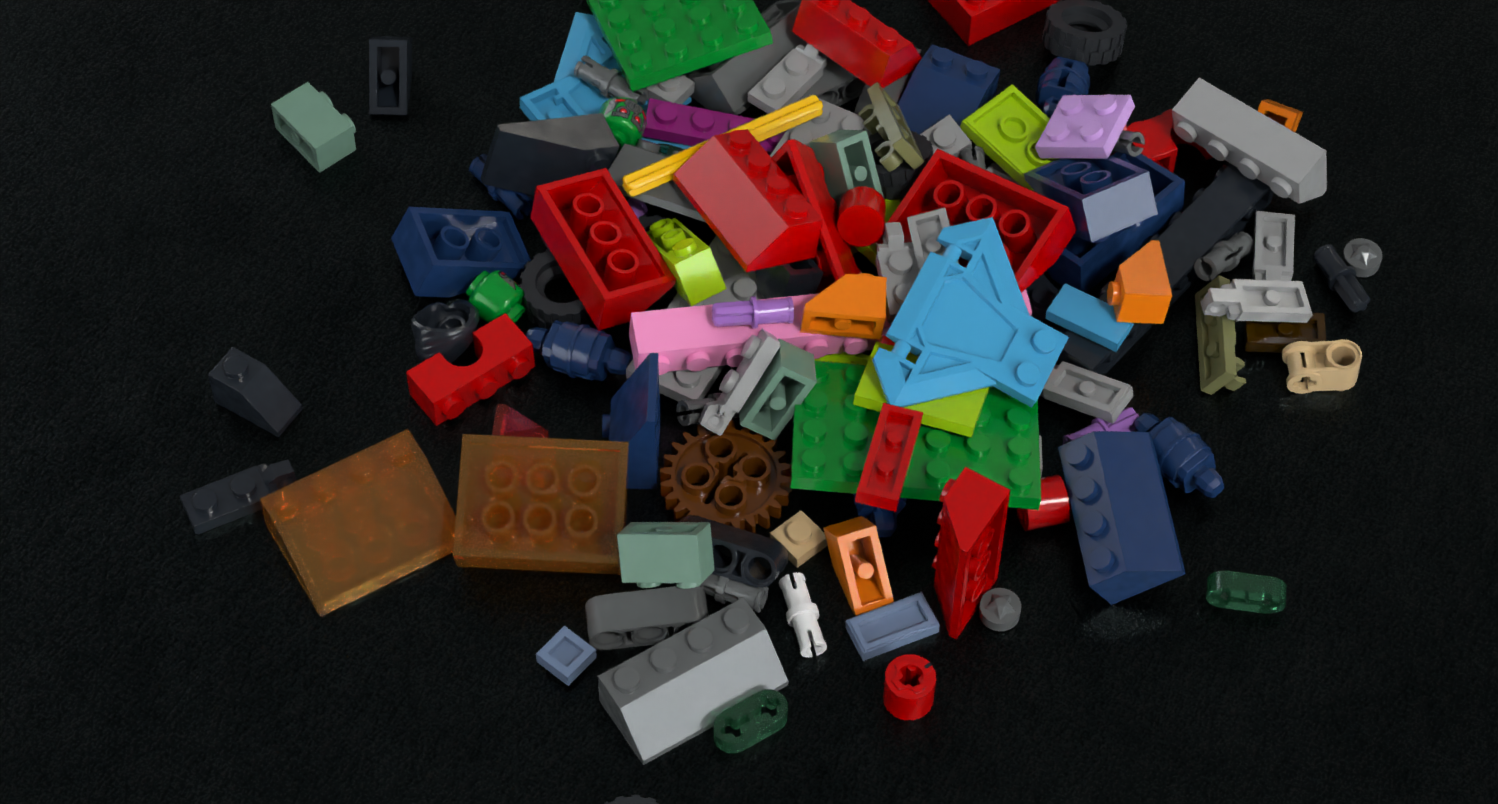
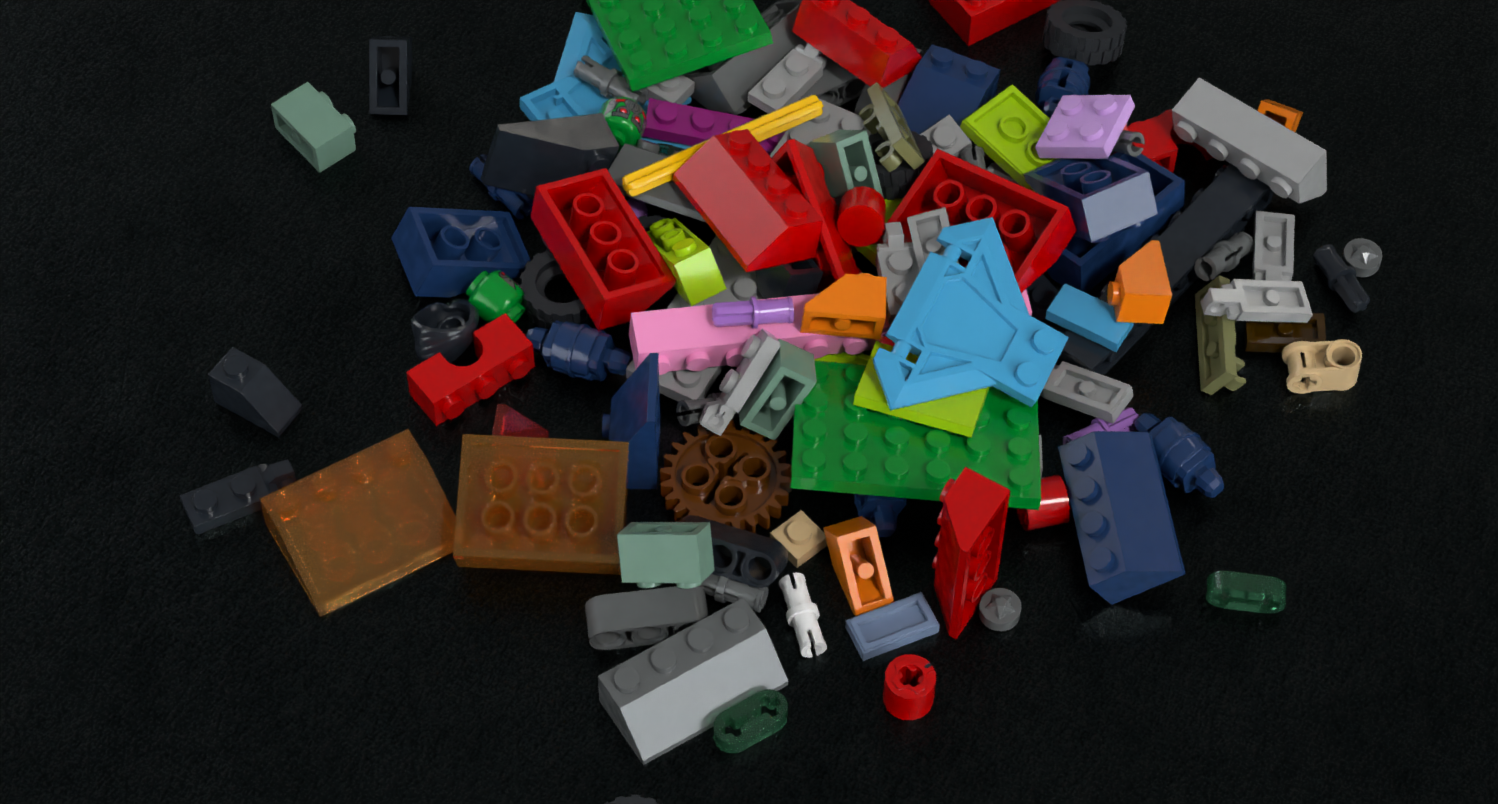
sand blue plate [536,626,596,686] -> none
red plate [855,403,923,512] -> none

